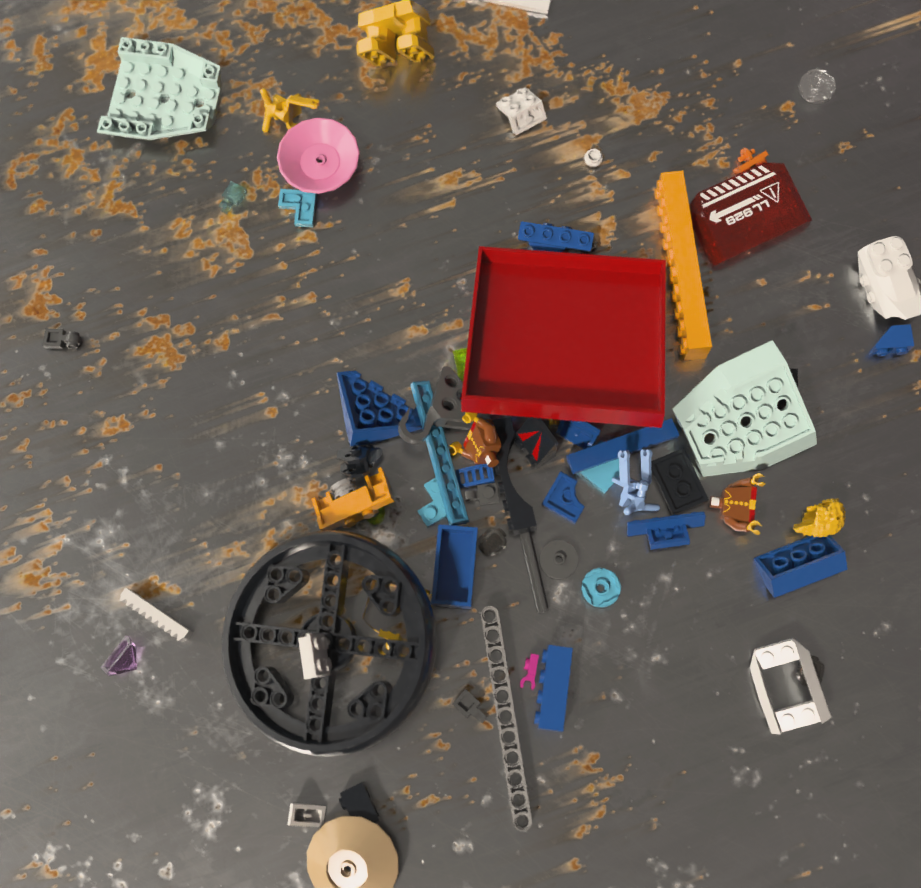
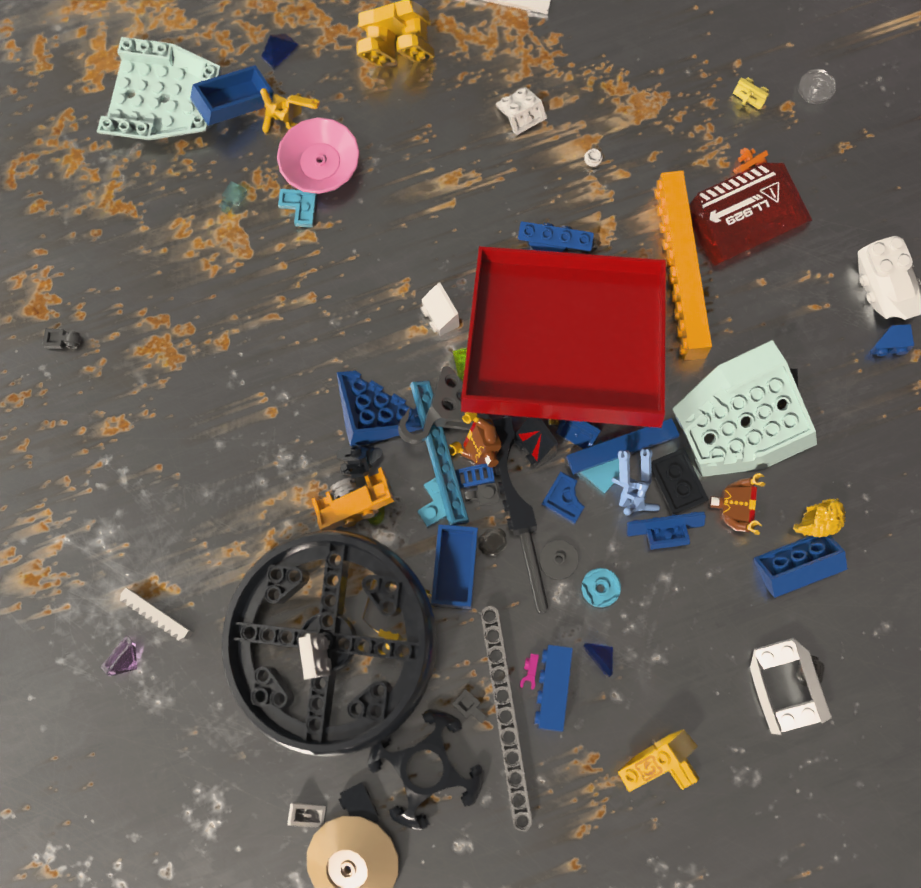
none -> blue piece [190,65,274,126]
none -> clear blue slope [261,33,298,69]
none -> black piece [367,709,485,830]
none -> white slope [420,283,459,336]
none -> clear blue slope [582,643,613,678]
none -> yellow piece [618,729,700,792]
none -> light yellow hips [733,77,769,110]

